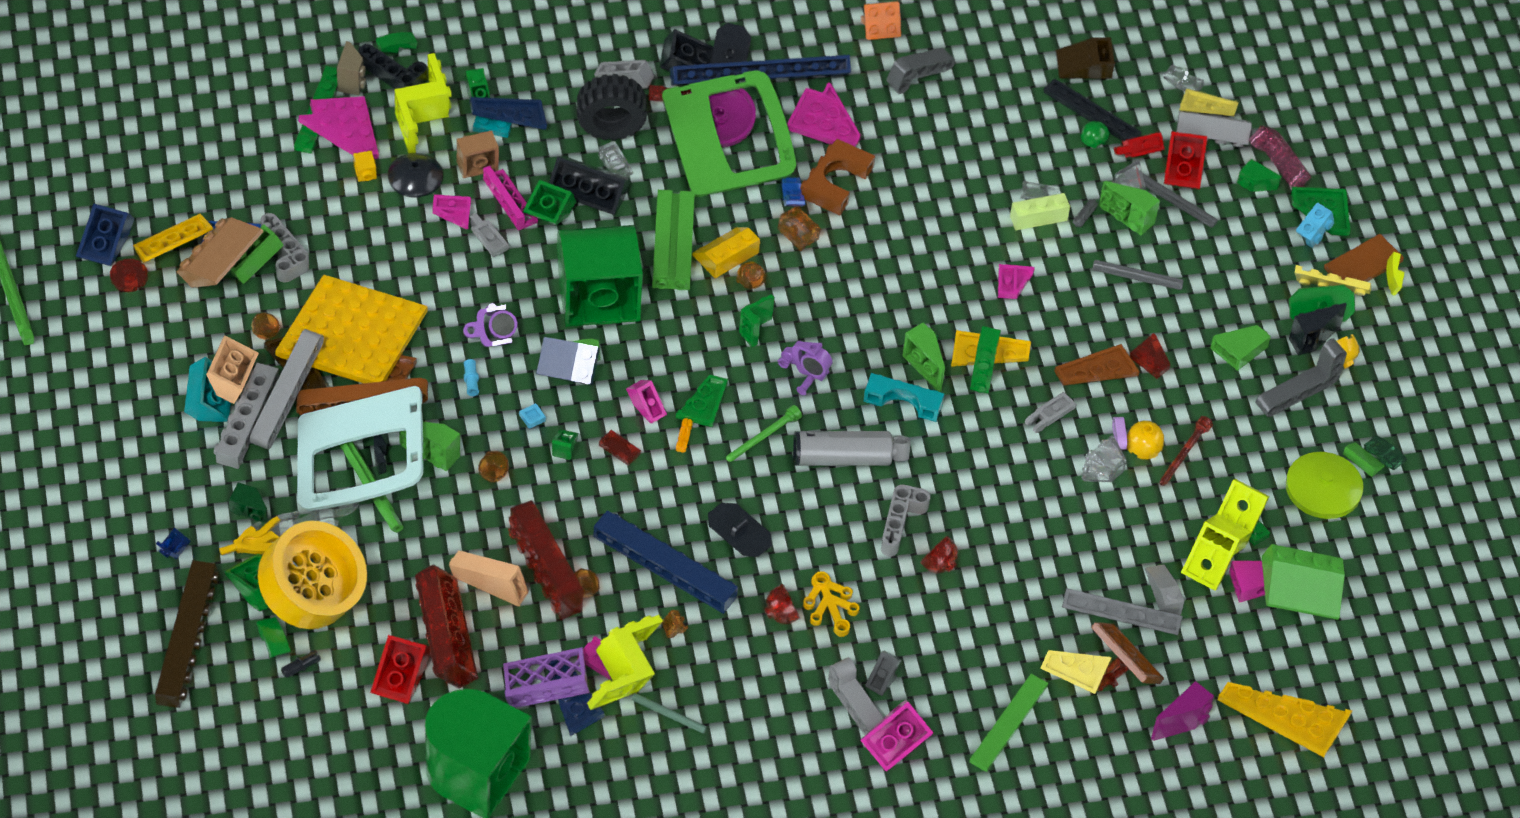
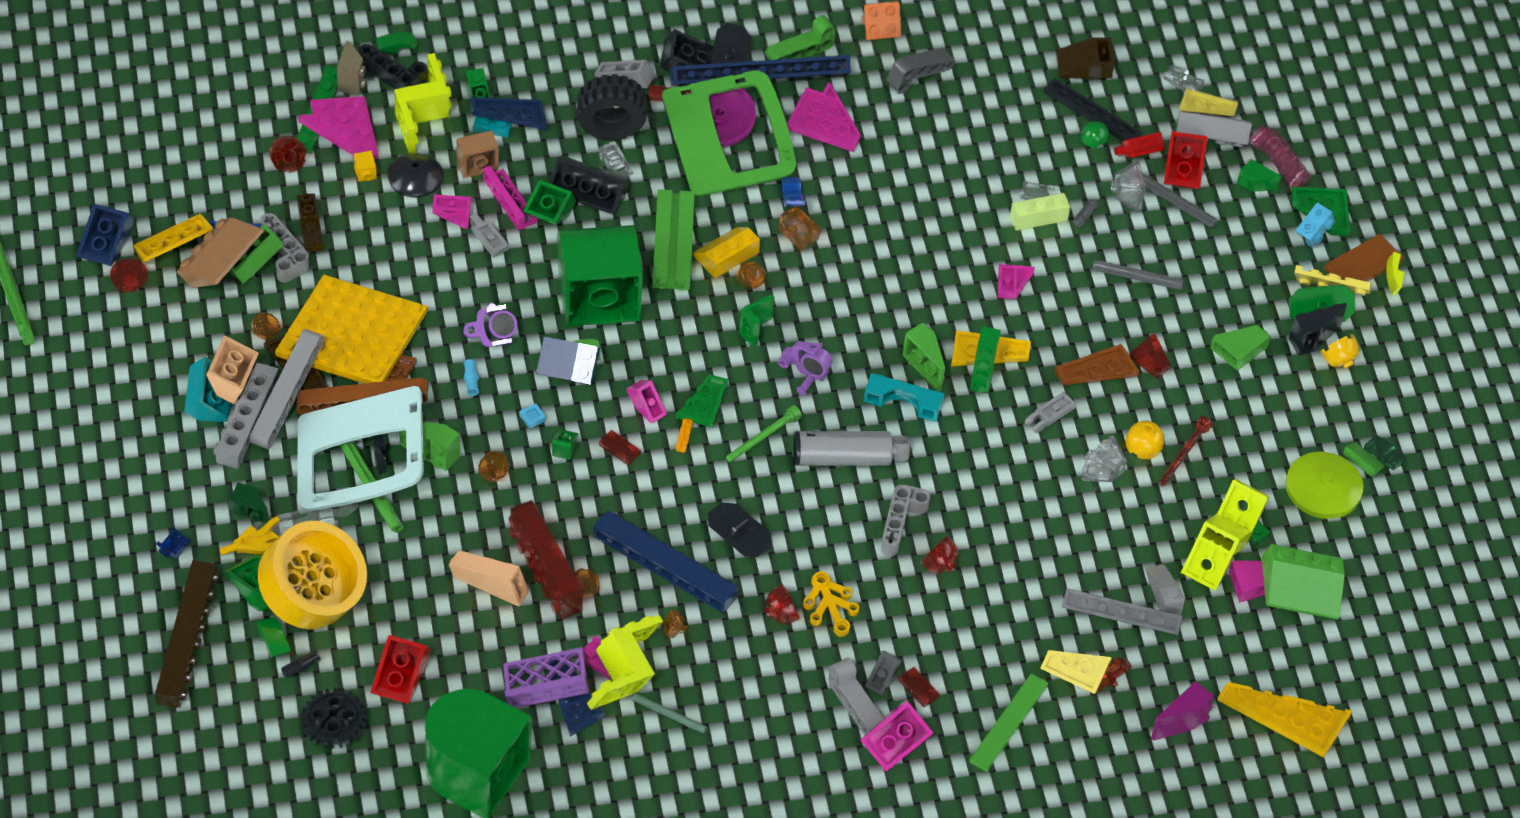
clear red brick [415,564,478,689] -> none
dark orange arch [800,139,875,216] -> none
dark orange tile [1091,622,1164,684] -> none
bright green slope [1099,181,1160,235] -> none
lavender beam [1112,417,1127,450] -> none
dark grey beam [1255,339,1347,417] -> none
none -> clear red cylinder [269,135,307,173]
none -> dark brown slope [296,193,324,252]
none -> black gear [300,688,367,749]
none -> bright green beam [765,15,835,60]
none -> clear red tile [898,667,940,708]

